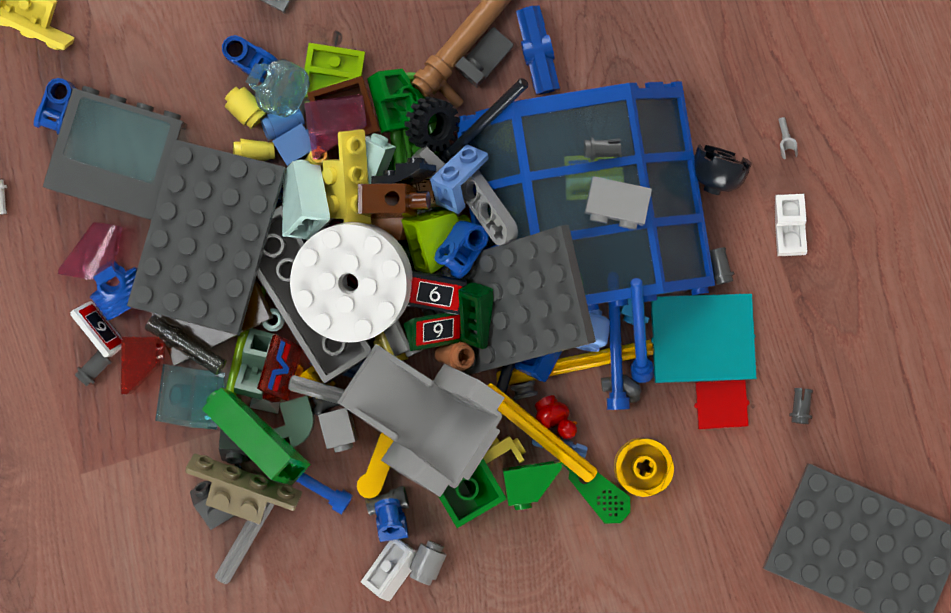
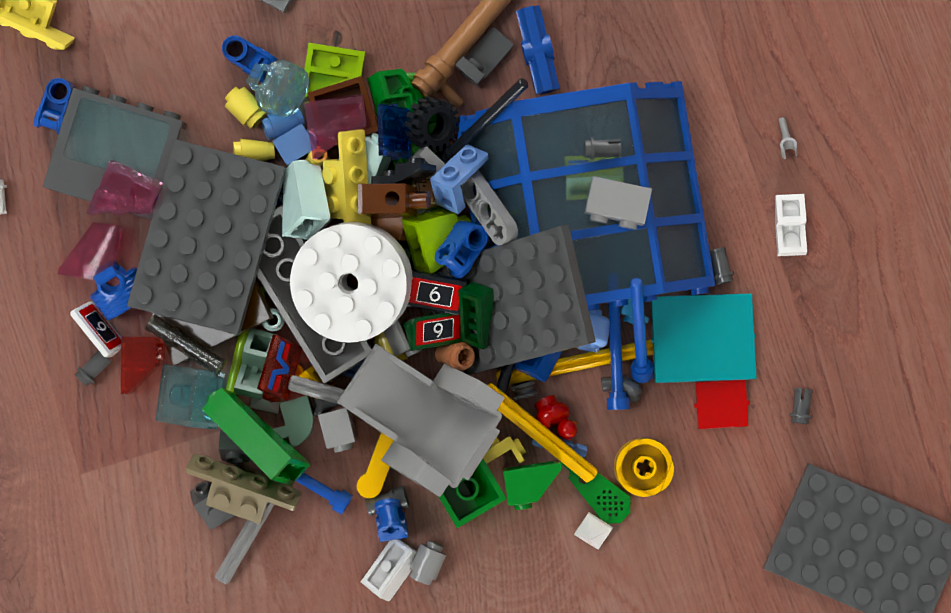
black cylinder [694,145,752,195] -> none
none -> clear pink slope [86,160,163,215]
none -> clear blue piece [378,104,411,160]
none -> white slope [574,512,613,549]

